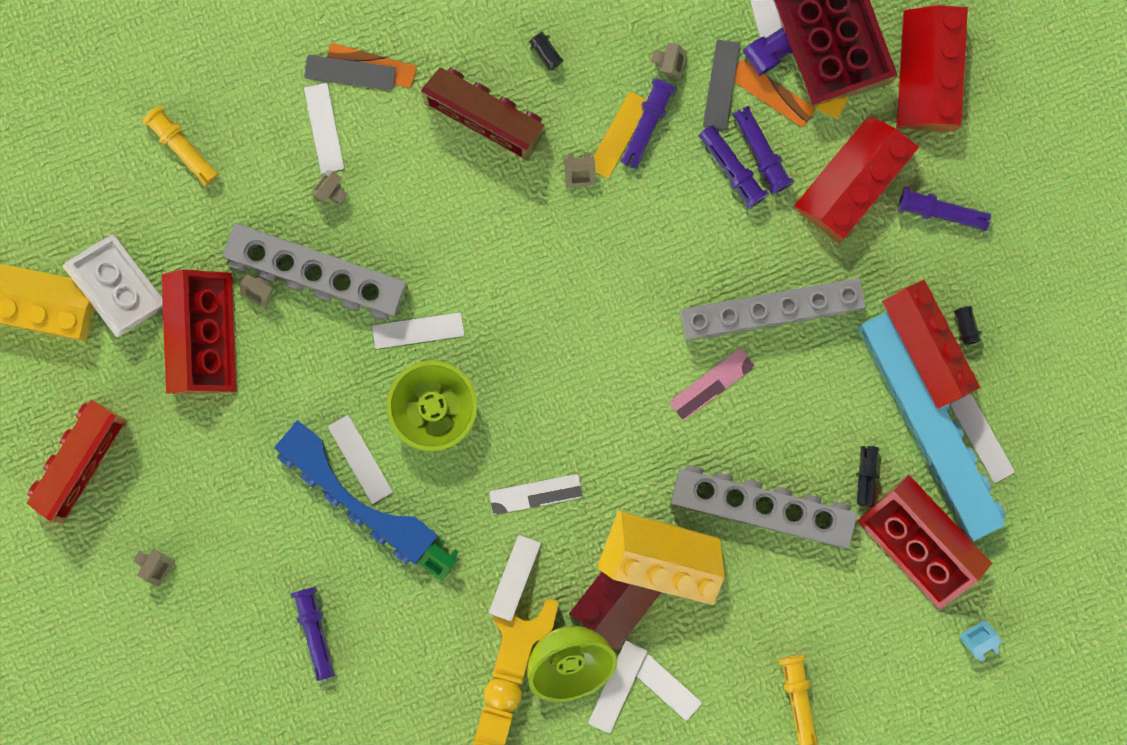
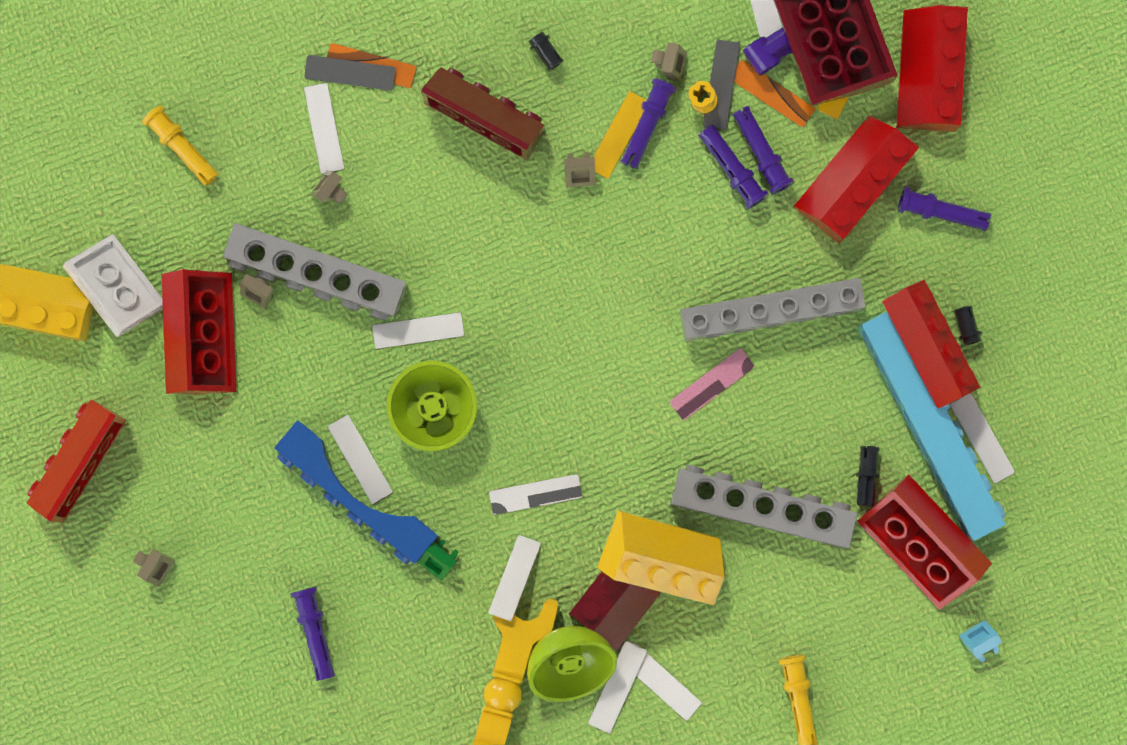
none -> yellow bush [689,81,718,114]

